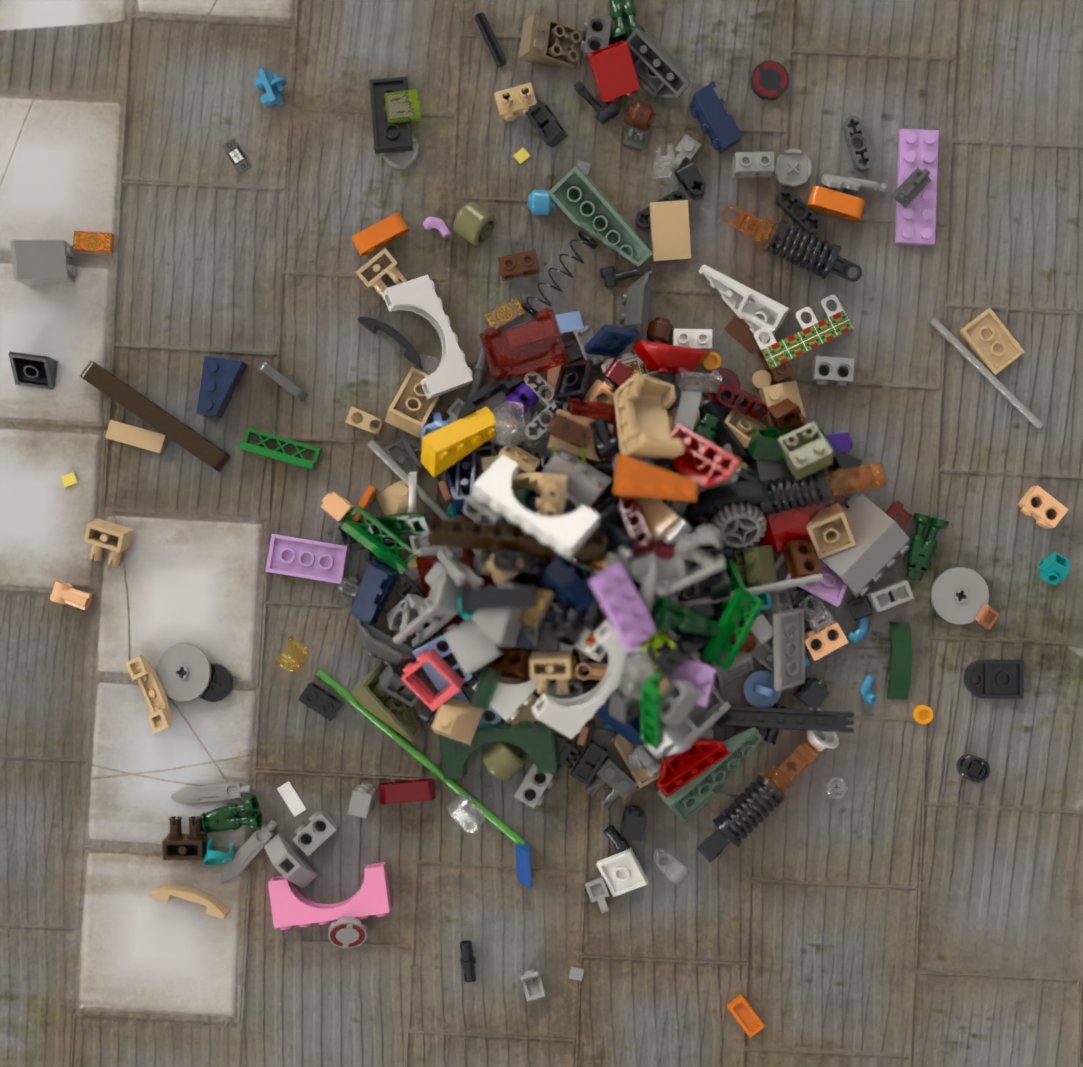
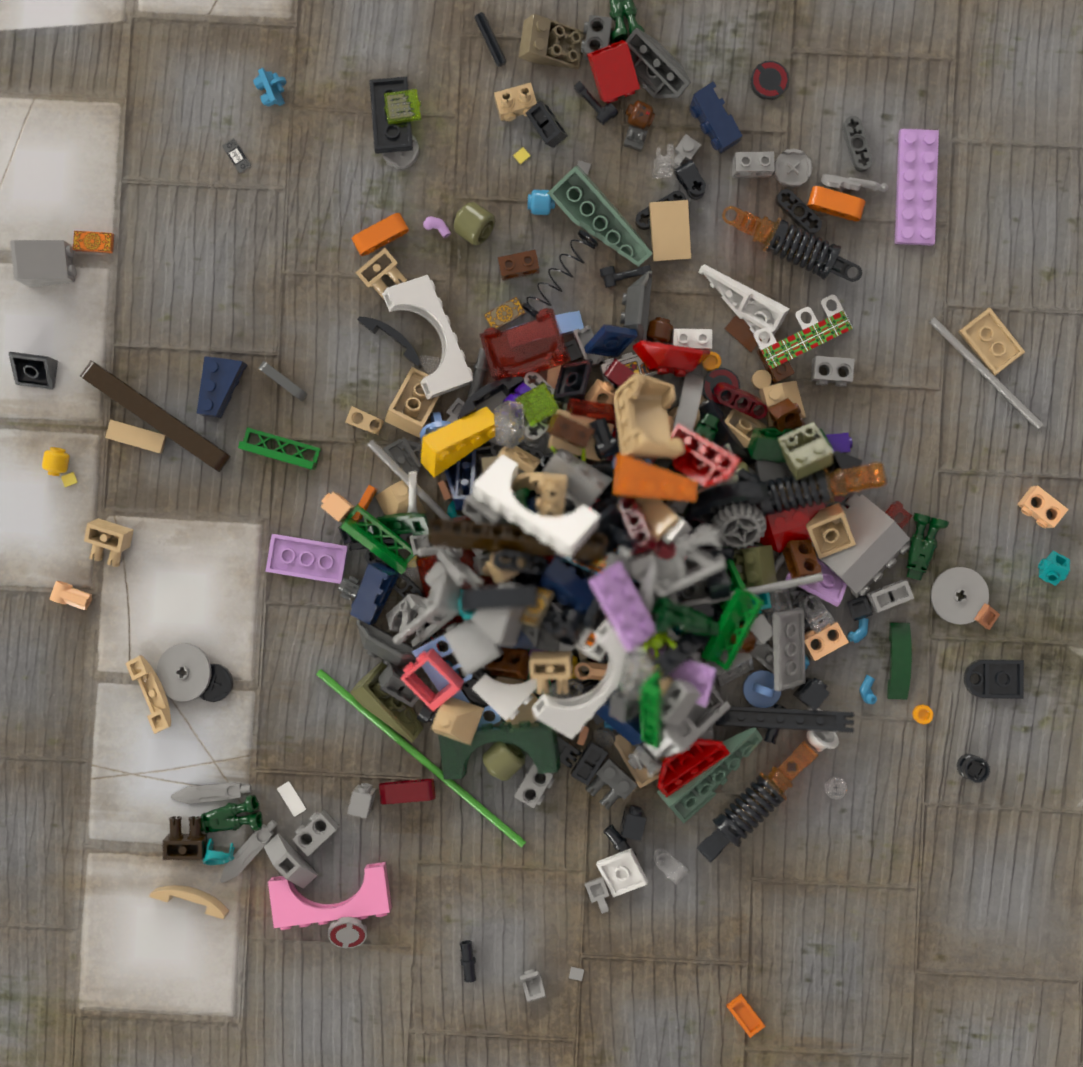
clear yellow piece [274,635,309,673] -> none
black brick [298,682,344,721] -> none
clear piece [448,794,485,833] -> none
clear green pin [470,666,502,710] -> none
blue slope [515,844,532,888] -> none
clear hinge [675,367,723,393] -> none
dark grey hinge [891,167,931,208] -> none
none -> yellow head [42,447,70,476]
none -> clear neon green piece [515,383,559,427]

